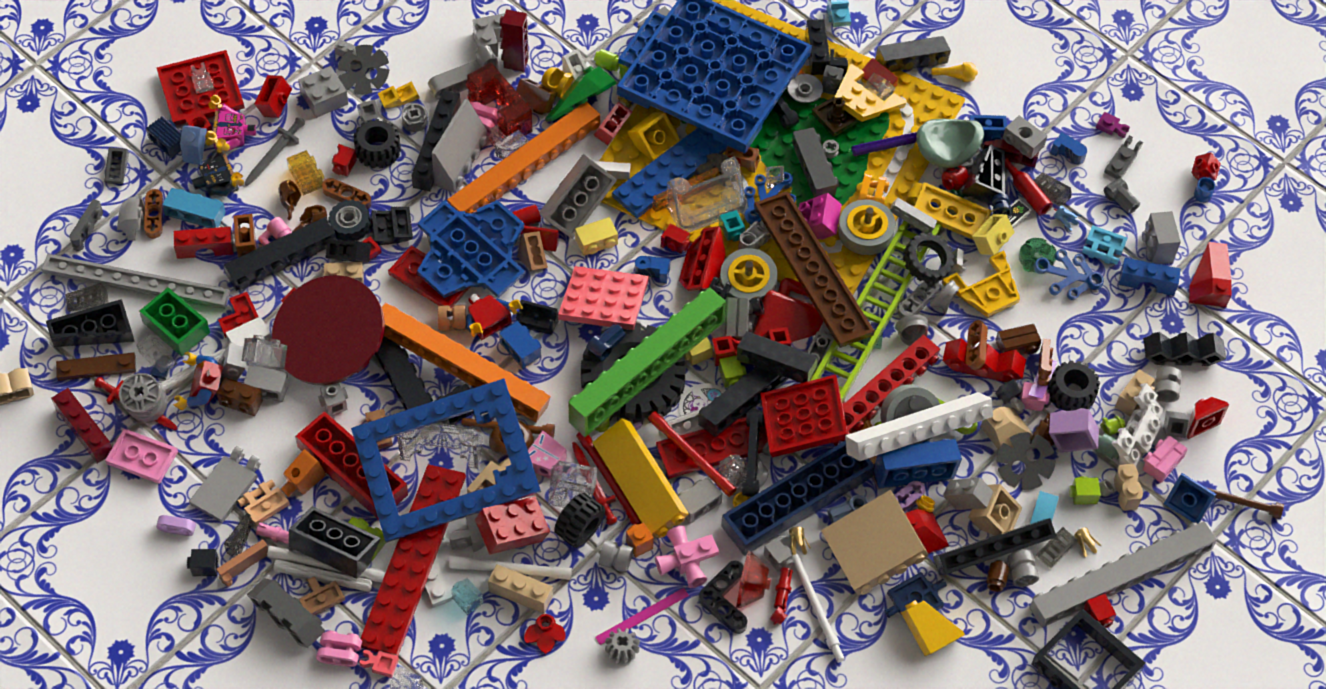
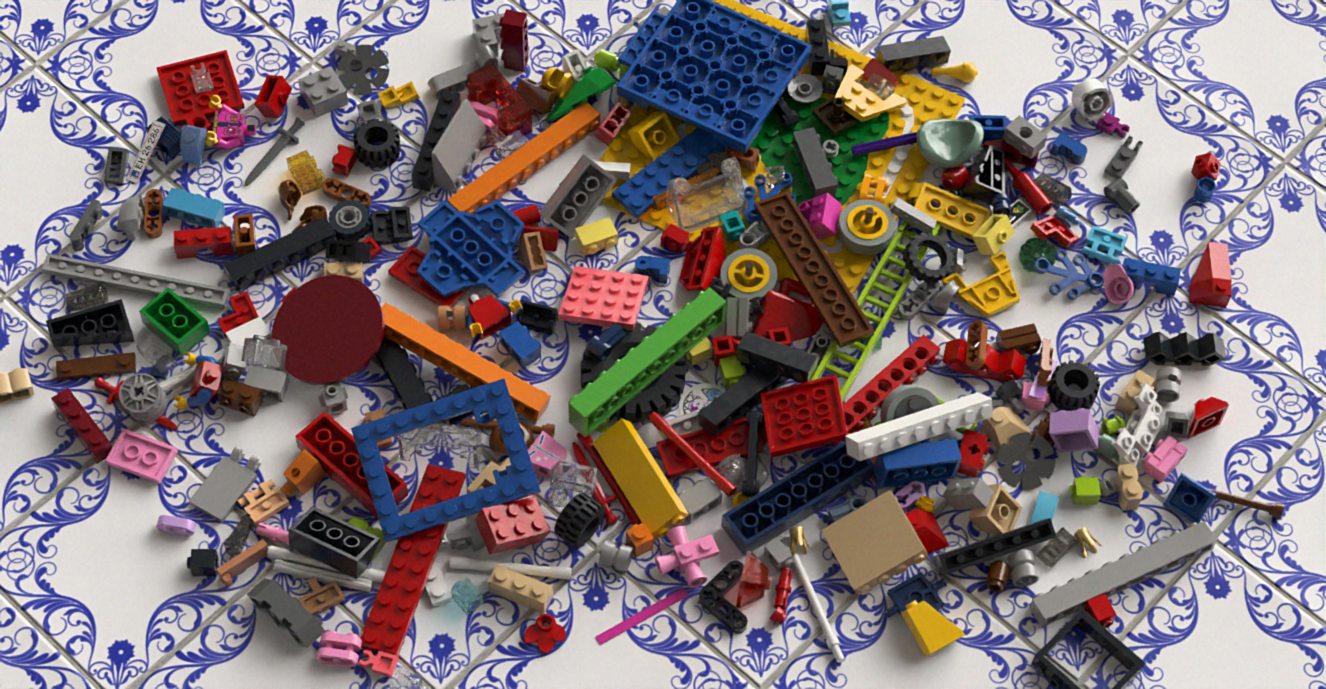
torso [191,138,244,197] -> none
bright pink piece [258,217,292,246] -> none
light grey wheel [402,103,427,132] -> none
light grey gear [605,628,640,663] -> none
light grey piece [895,315,929,346] -> none
light grey brick [1142,211,1181,264] -> none
none -> white sticker [126,120,166,183]
none -> red brick [957,429,990,478]
none -> red plate [1030,215,1080,248]
none -> white brick [1071,78,1113,120]
none -> bright pink piece [1103,264,1134,304]

